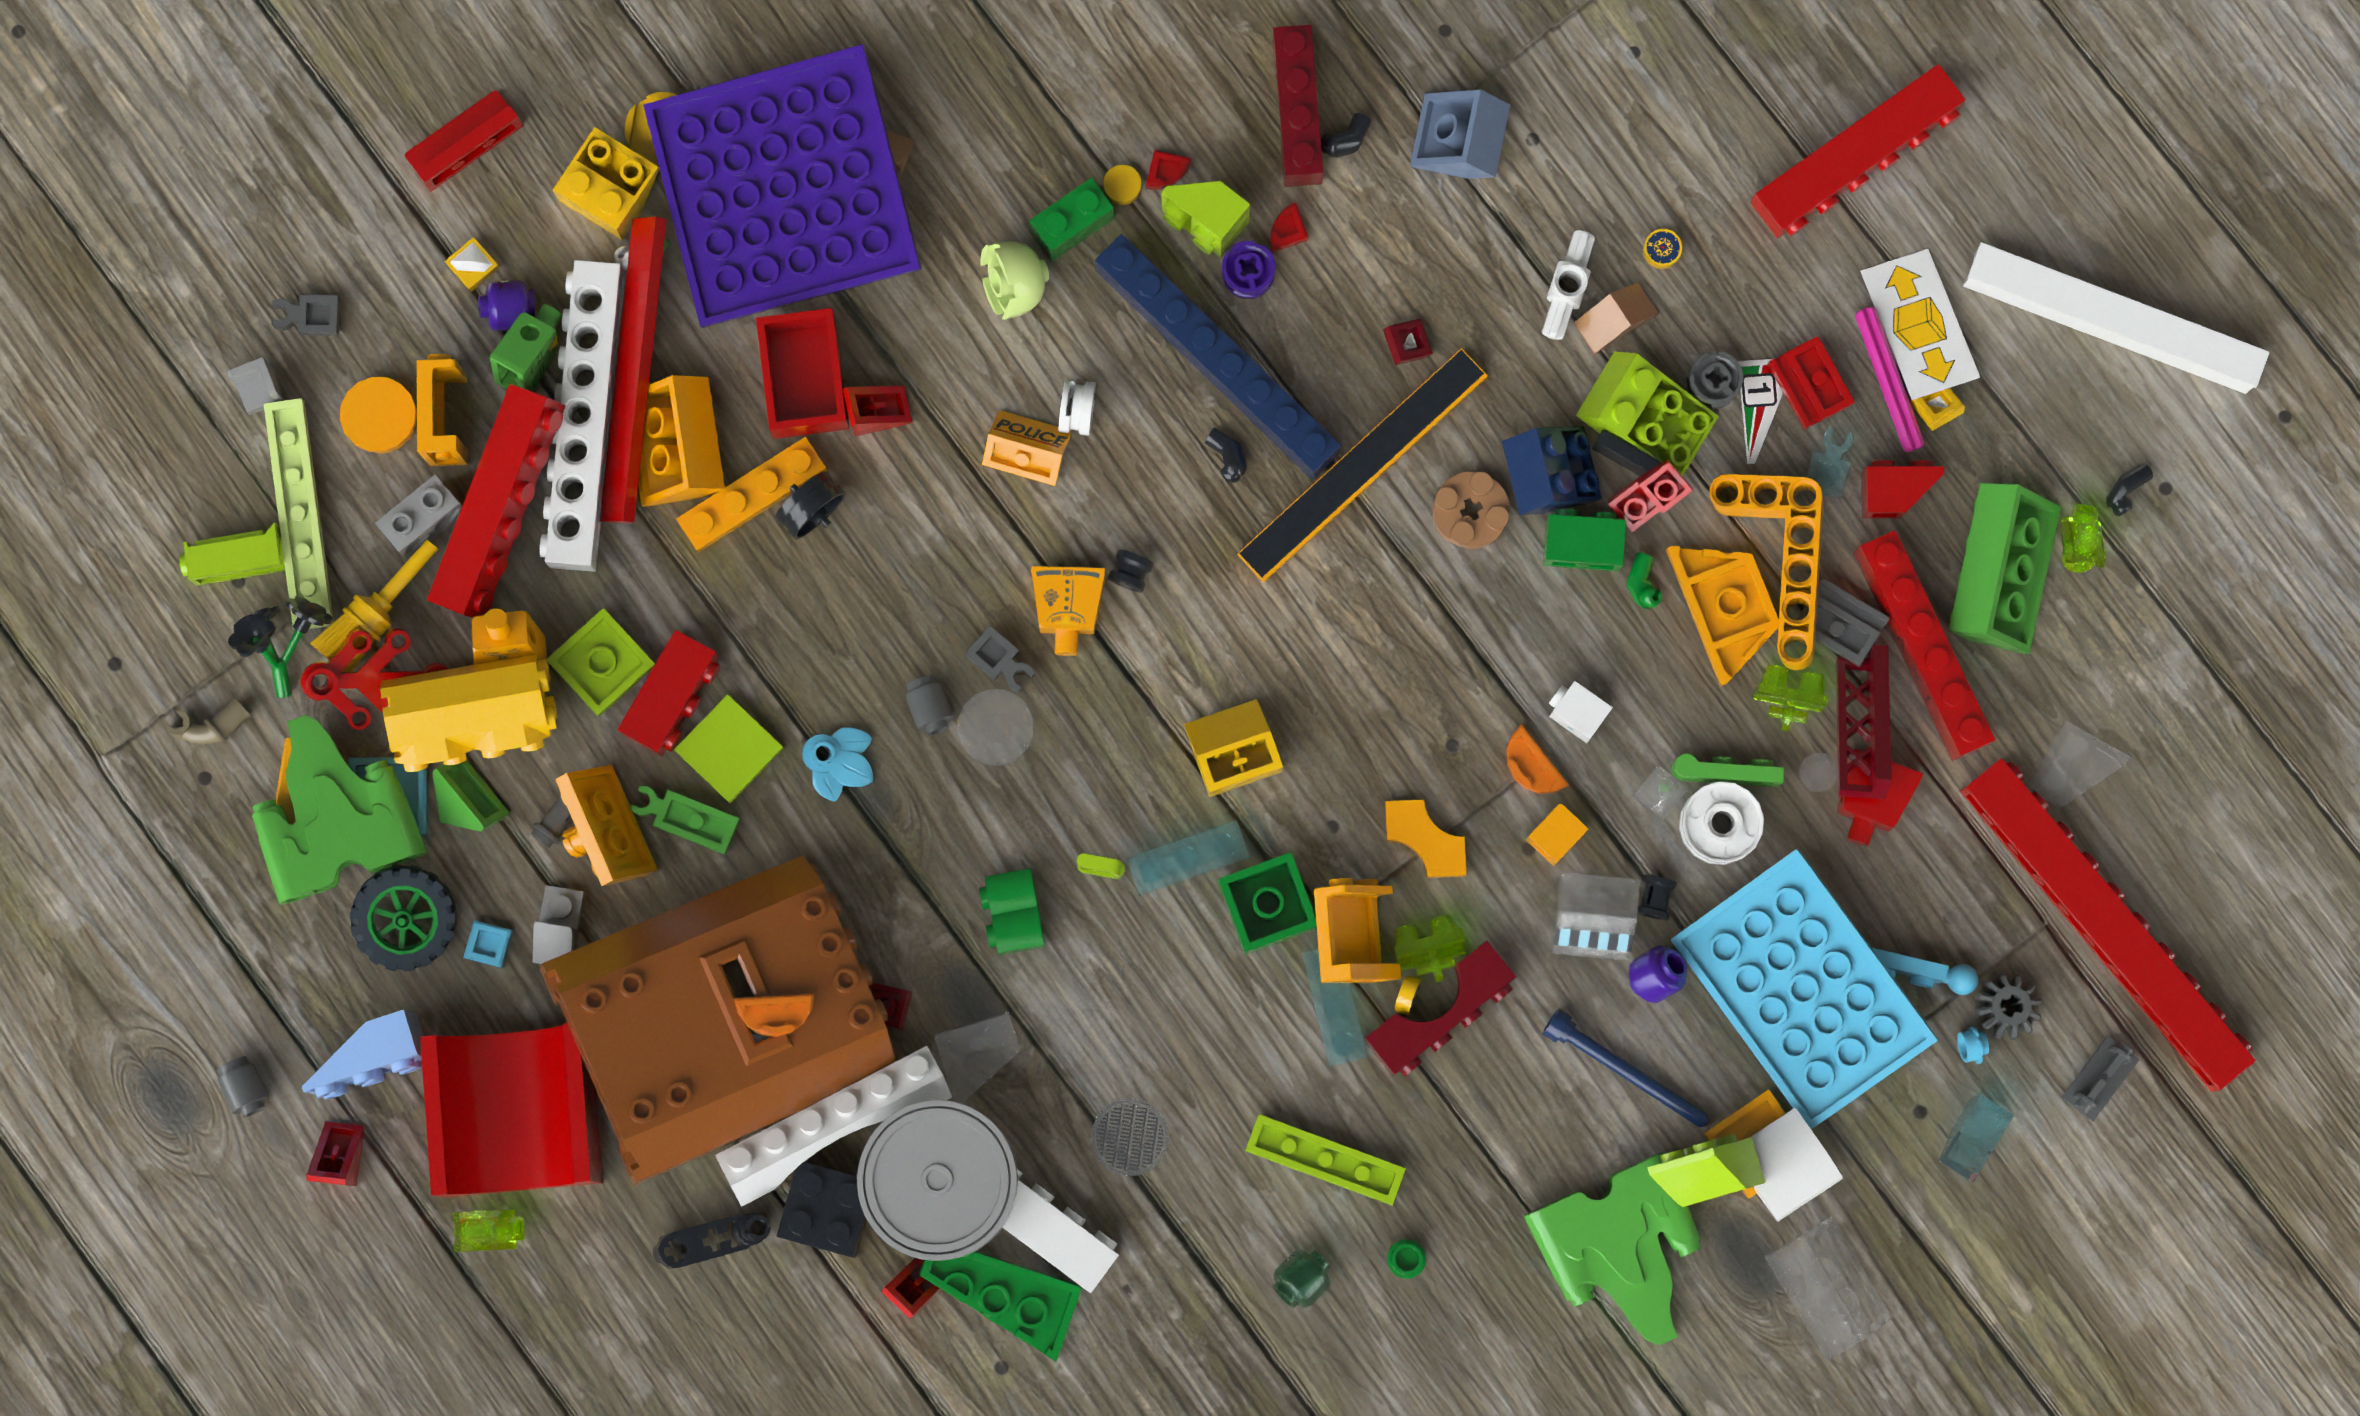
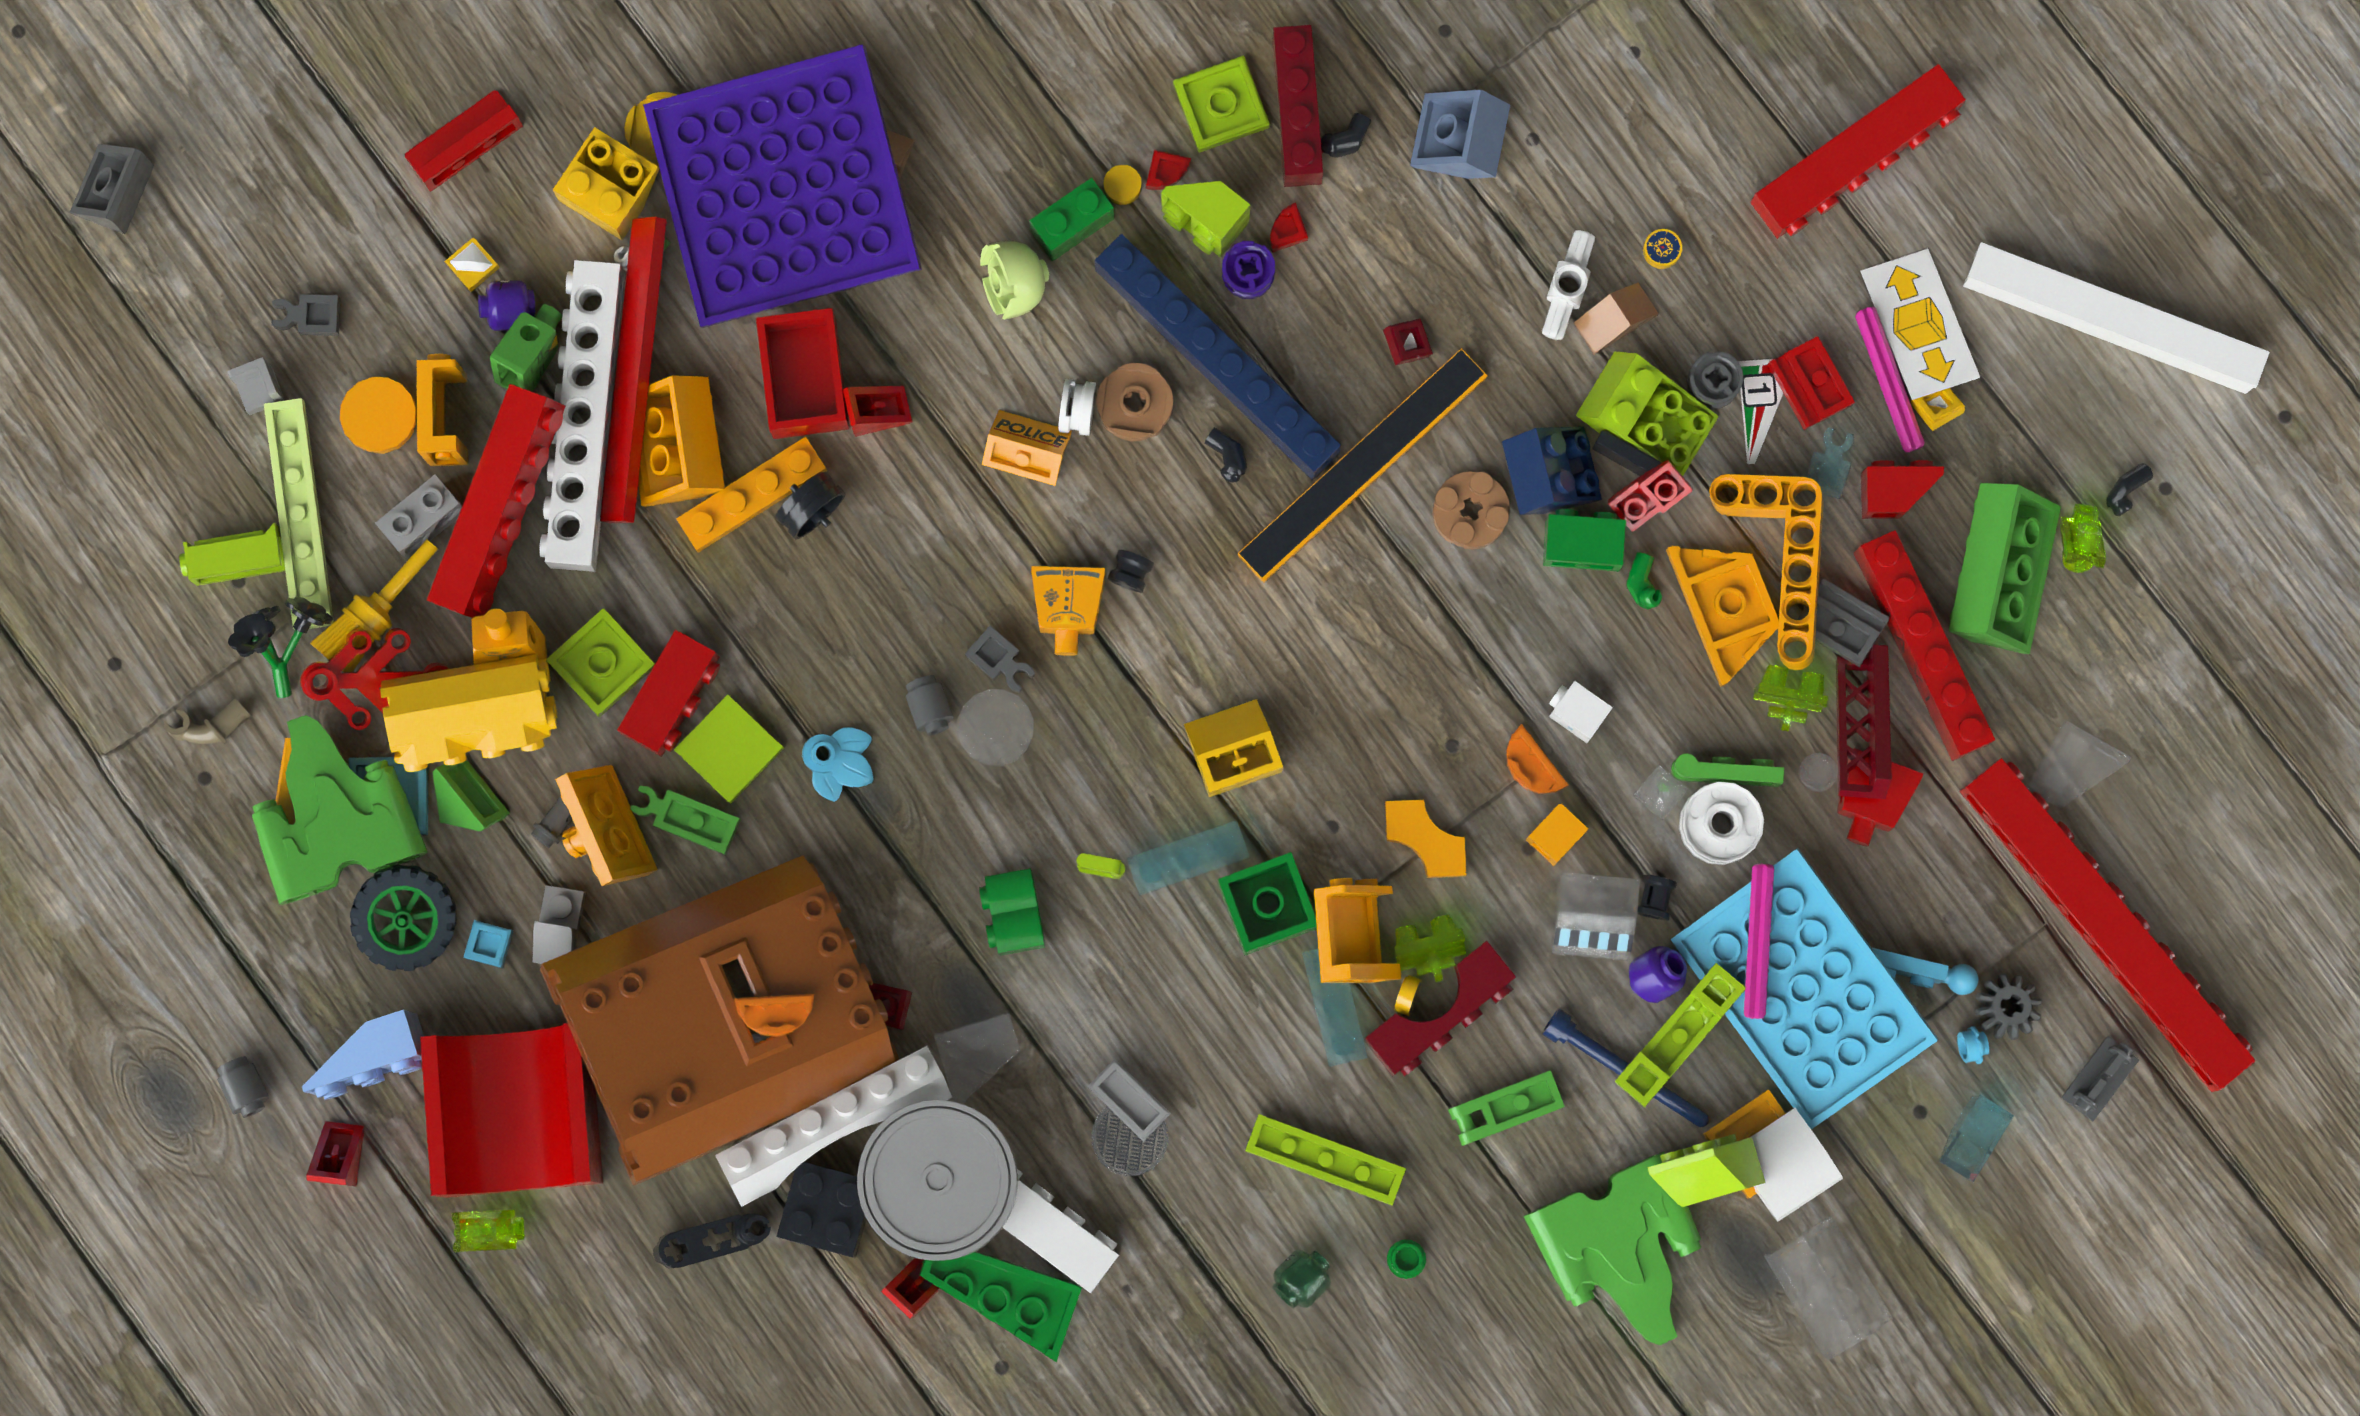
none -> dark grey slope [70,144,154,234]
none -> light grey tile [1087,1059,1171,1142]
none -> medium nougat plate [1096,363,1173,441]
none -> lime tile [1173,55,1270,153]
none -> bright green plate [1448,1070,1565,1146]
none -> lime slope [1615,963,1745,1108]
none -> dark pink axle [1744,863,1774,1019]

